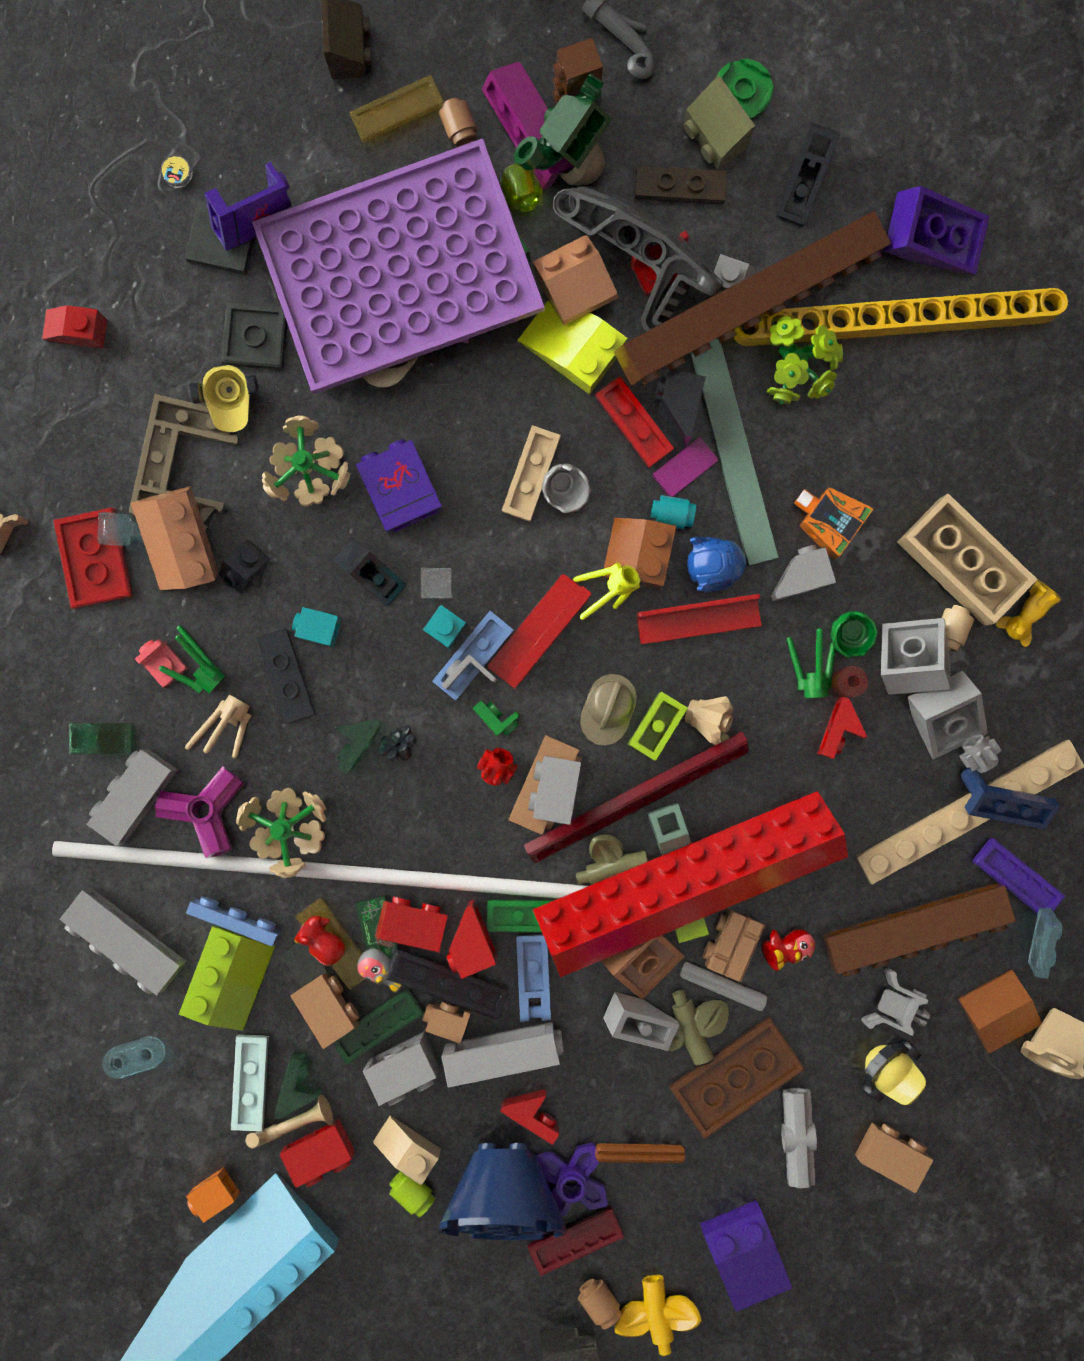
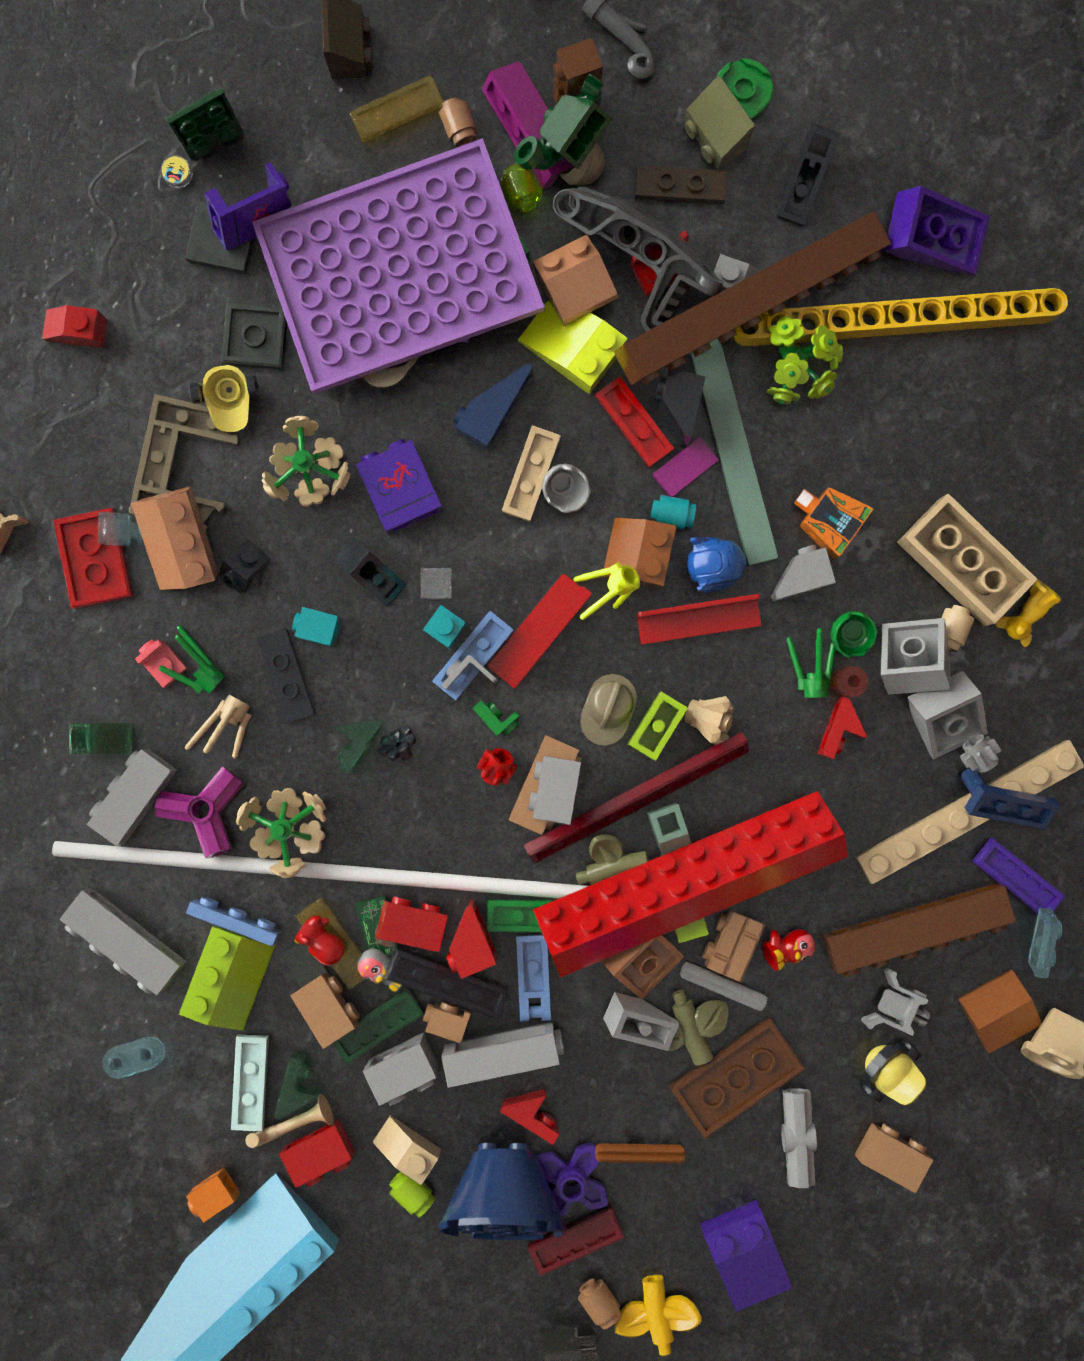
none -> dark green slope [166,87,242,159]
none -> dark blue slope [454,363,533,451]

